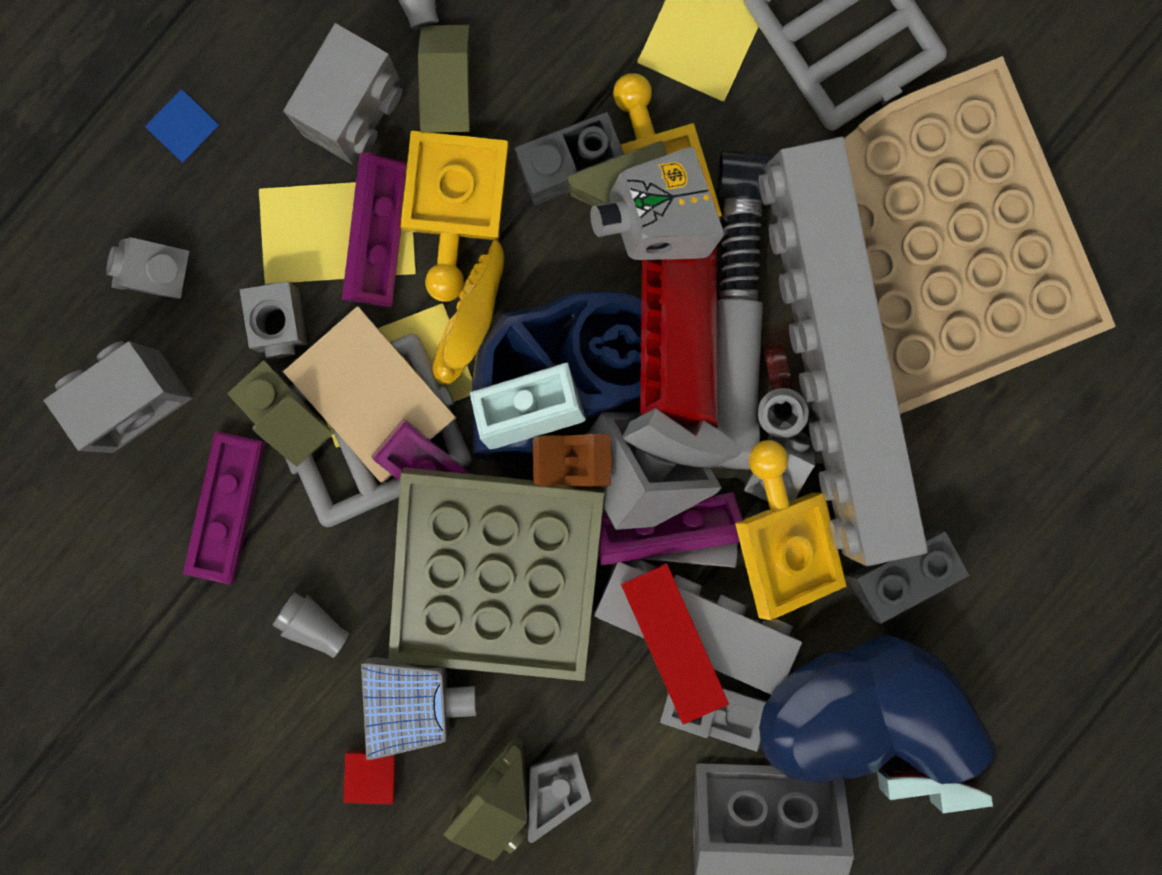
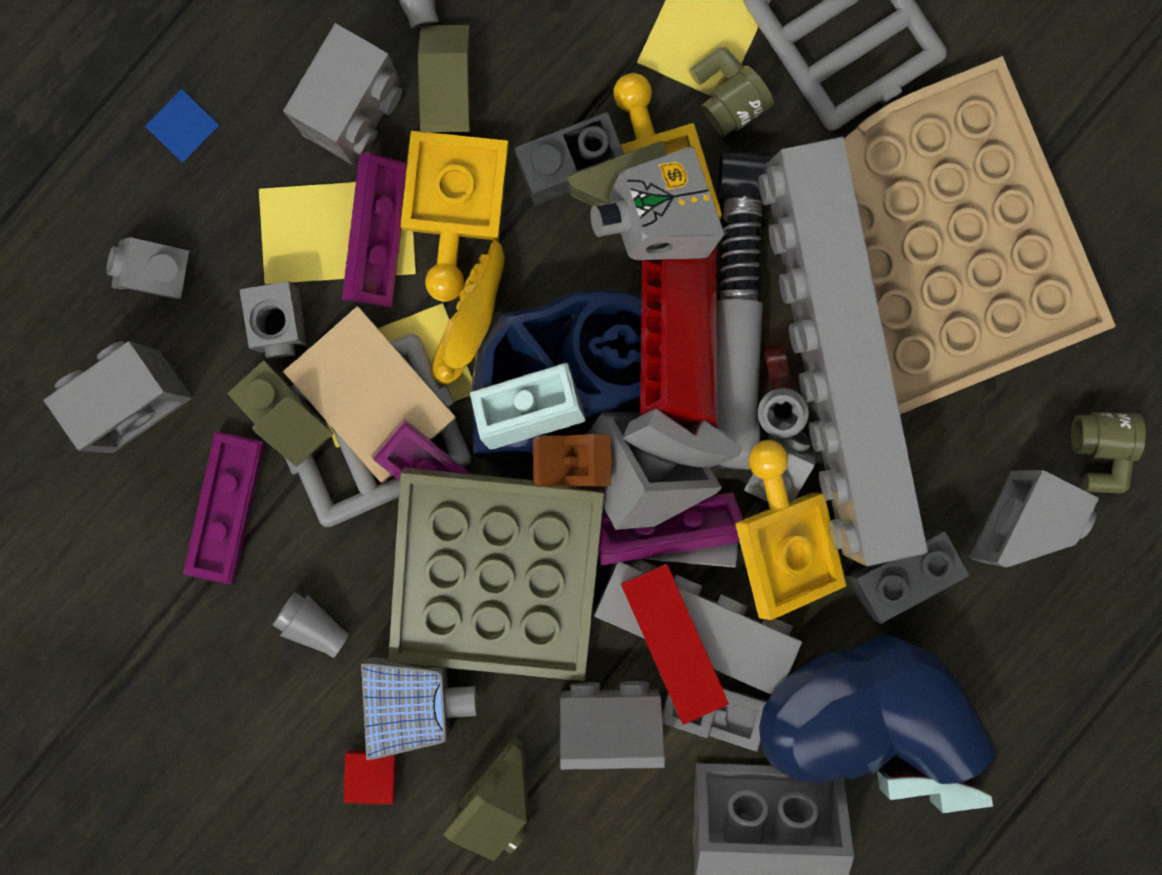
light grey piece [528,752,591,843] -> none
none -> light grey slope [560,681,665,770]
none -> olive piece [689,47,774,137]
none -> light grey slope [969,470,1099,568]
none -> olive piece [1071,412,1146,493]

